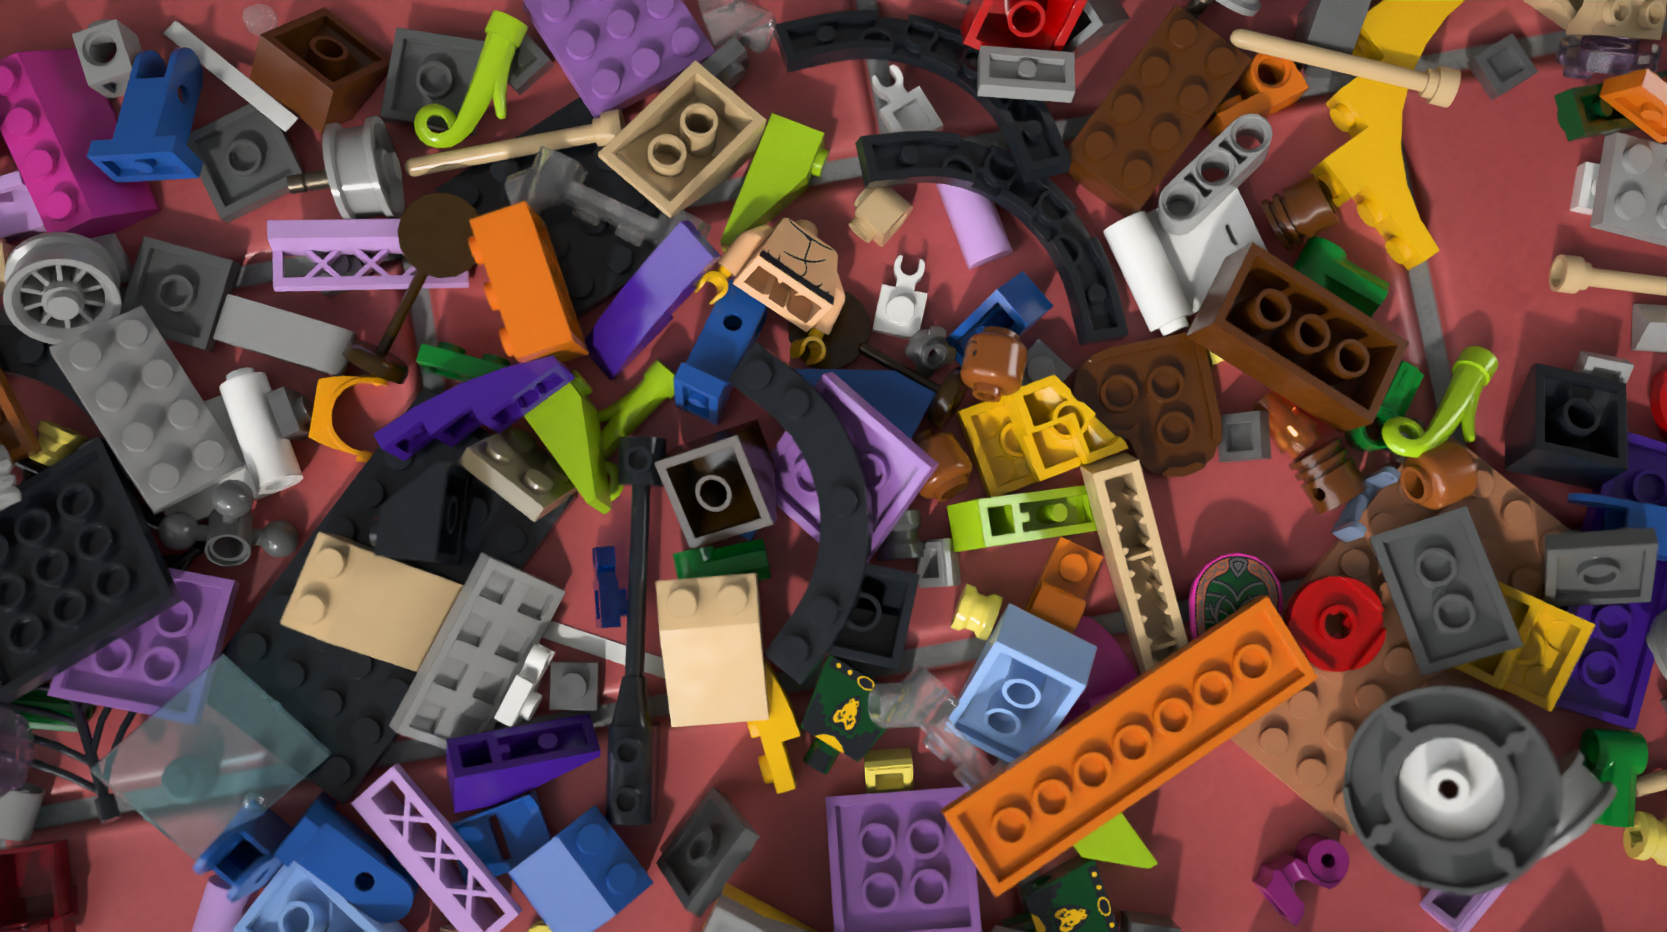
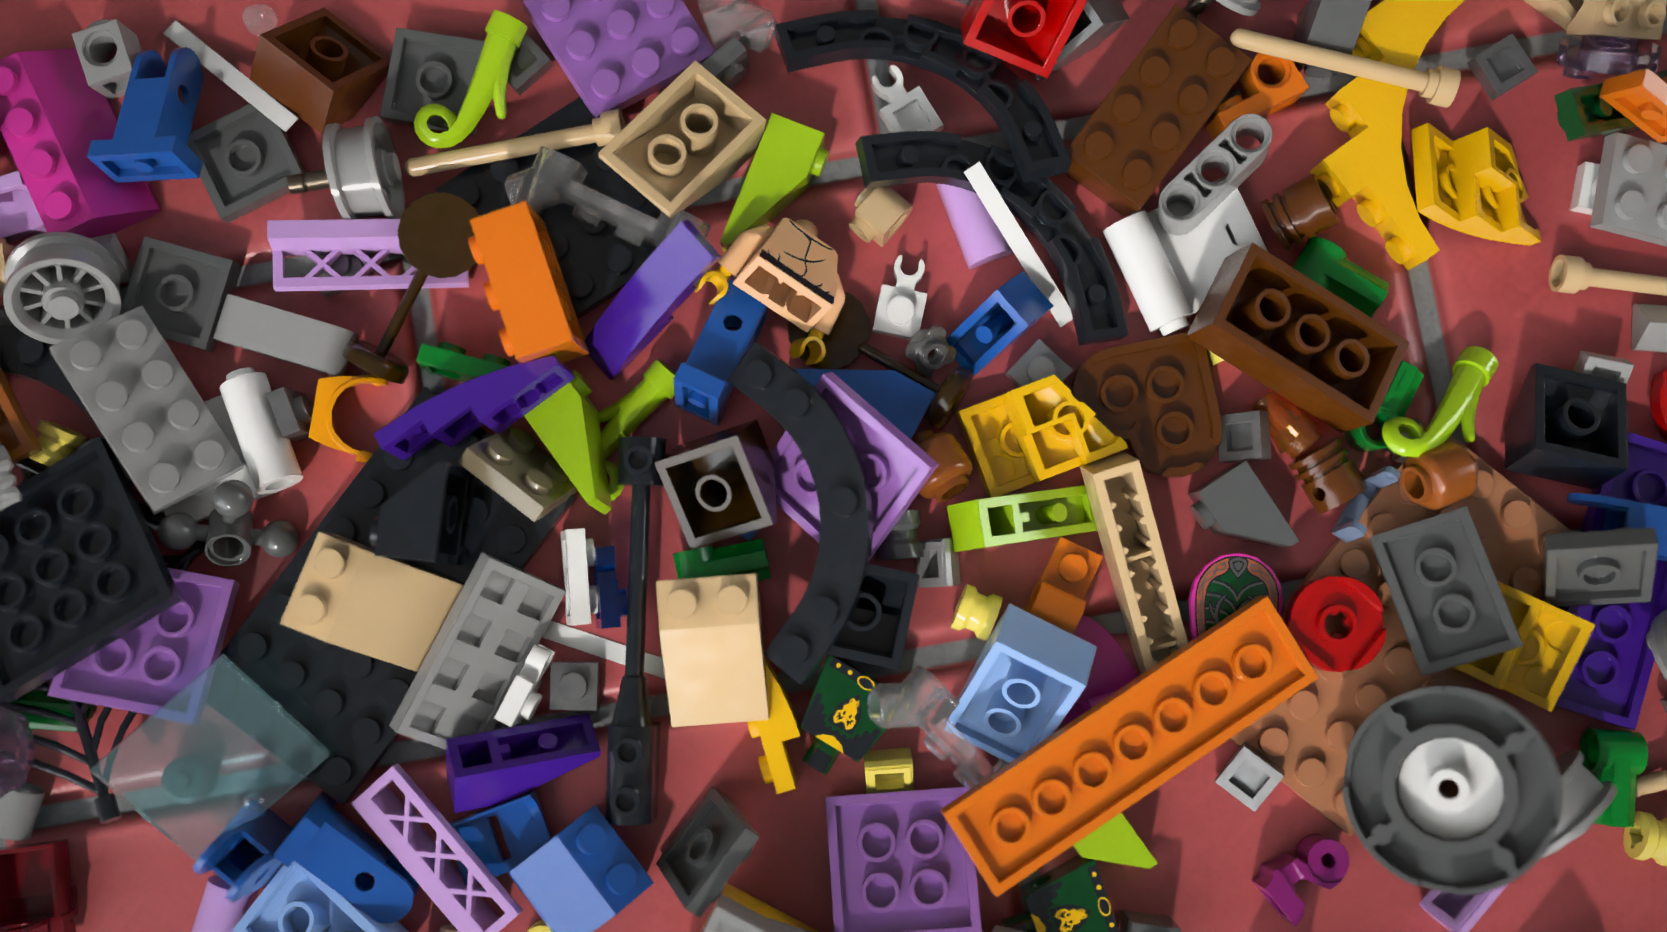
dark orange head [960,326,1028,402] -> none
light grey plate [977,45,1075,103] -> none
none -> white plate [560,528,598,625]
none -> white sticker [964,161,1073,327]
none -> dark grey slope [1188,461,1299,547]
none -> plate [1215,742,1285,812]
none -> yellow slope [1411,123,1541,246]

